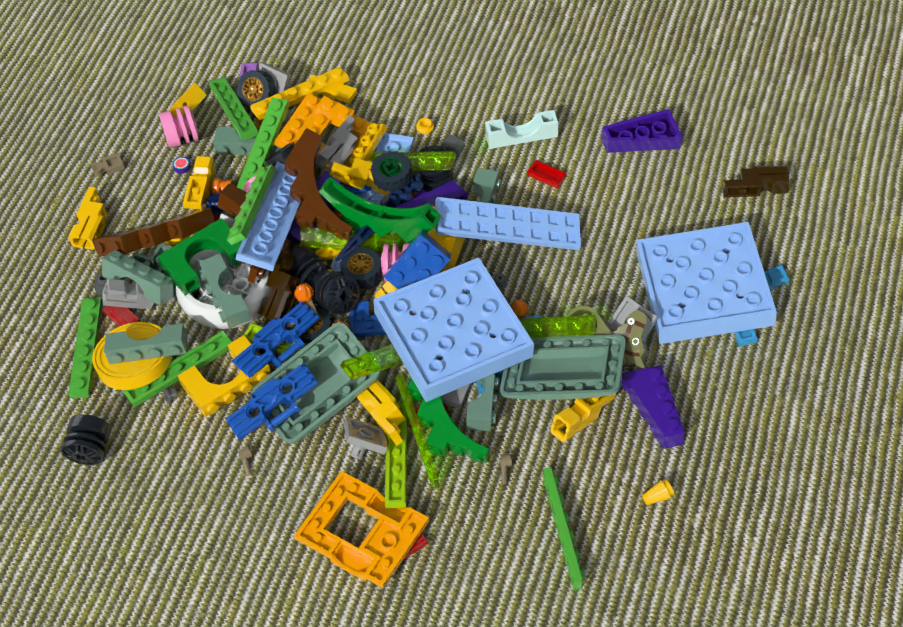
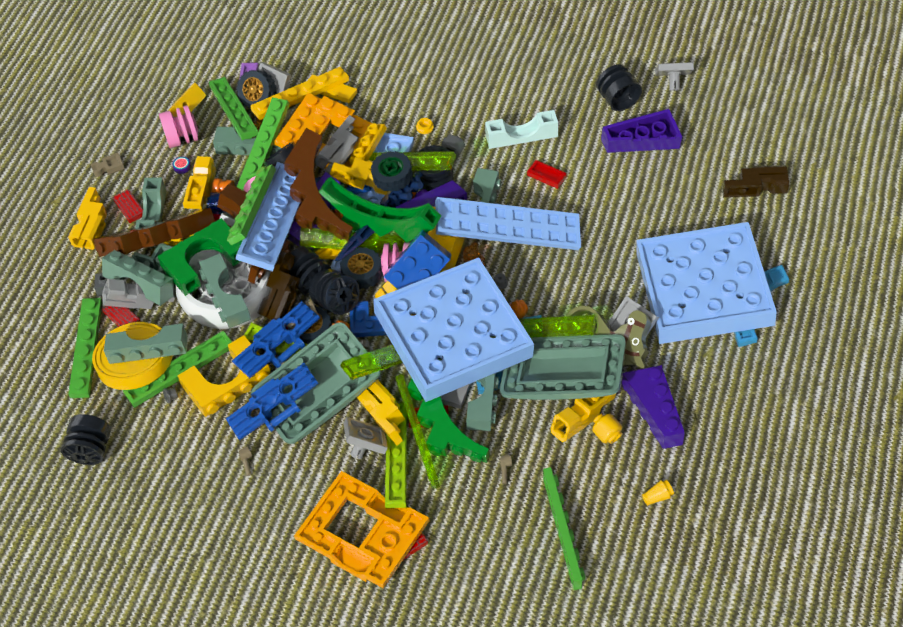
orange plate [294,283,314,303] -> none
none -> red tile [112,189,143,223]
none -> sand green arch [135,177,167,248]
none -> clear orange bracket [463,241,485,266]
none -> yellow head [592,414,623,444]
none -> black wheel [596,64,642,111]
none -> light grey tile [655,63,694,91]

